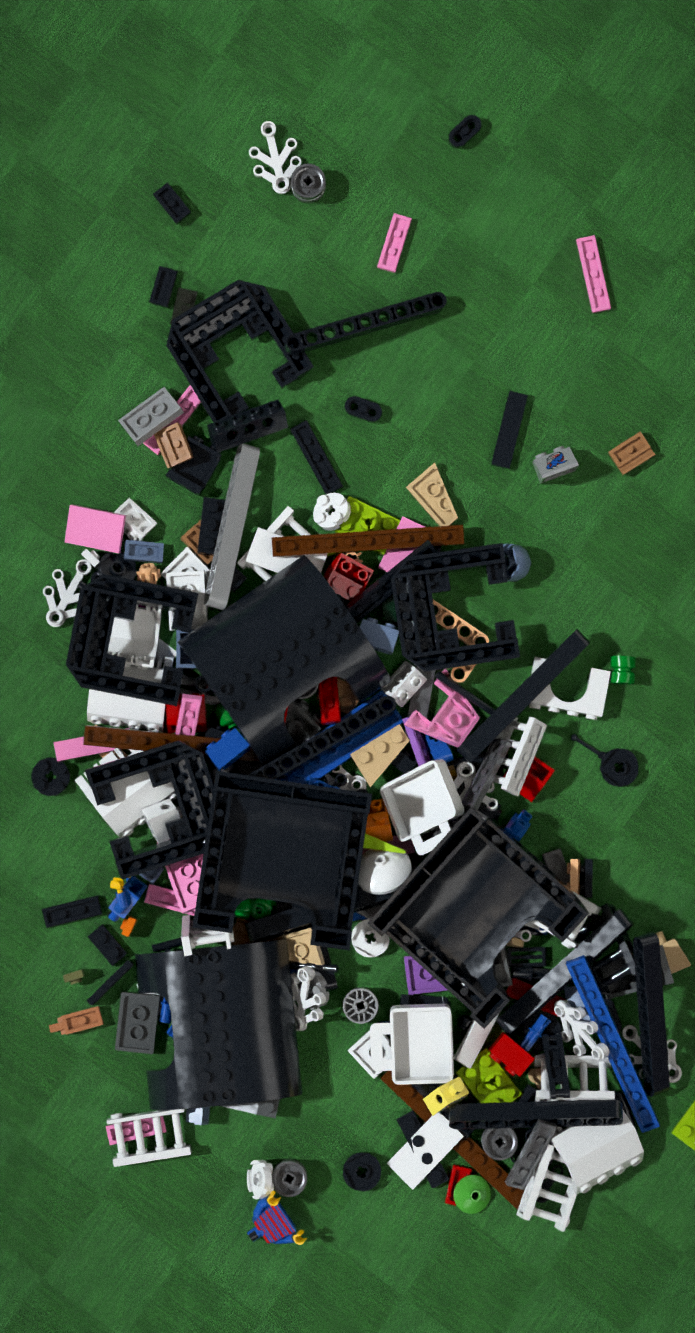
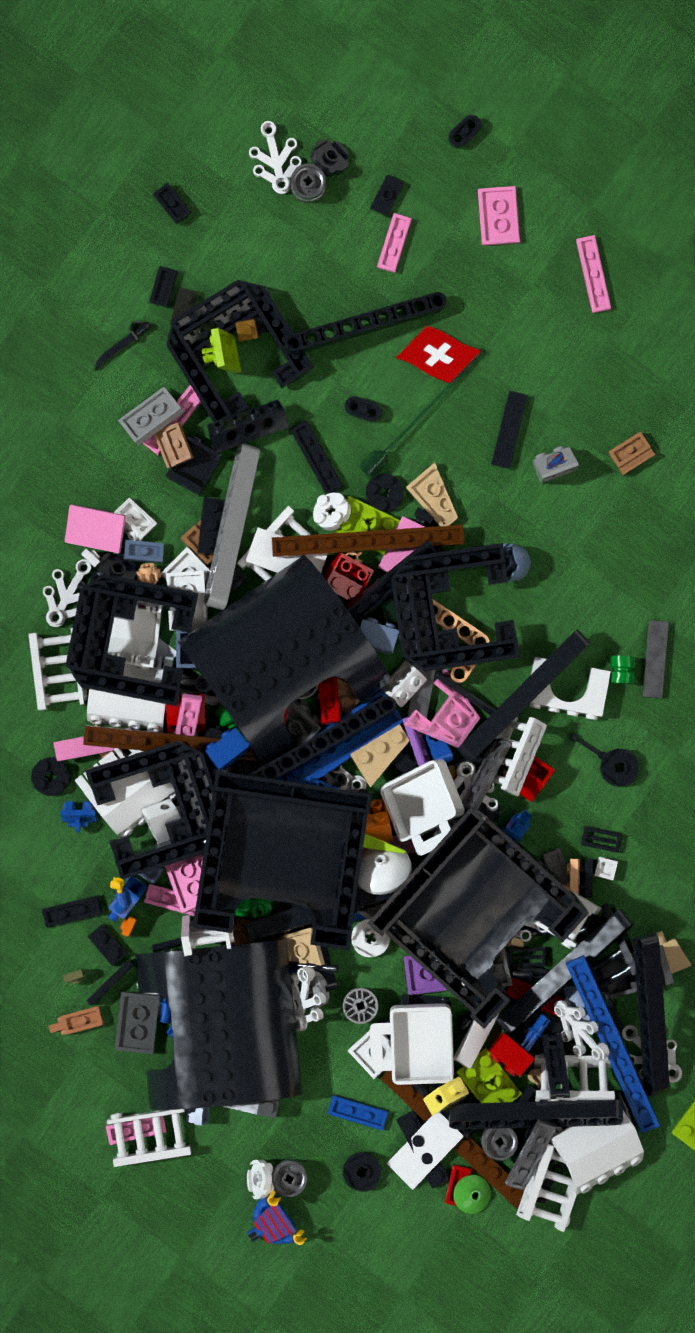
none -> white fence [29,628,88,711]
none -> blue hips [60,801,97,833]
none -> black sword [95,321,151,370]
none -> lime plate [202,328,241,374]
none -> pearl gold plate [236,319,258,341]
none -> black plate [310,139,349,177]
none -> blue tile [327,1095,388,1131]
none -> flag [359,326,486,479]
none -> black plate [366,474,403,512]
none -> black plate [370,174,404,217]
none -> black plate [414,507,434,526]
none -> bright pink tile [478,186,520,246]
none -> black tile [580,826,622,853]
none -> white plate [594,857,618,880]
none -> flat silver tile [642,620,669,699]

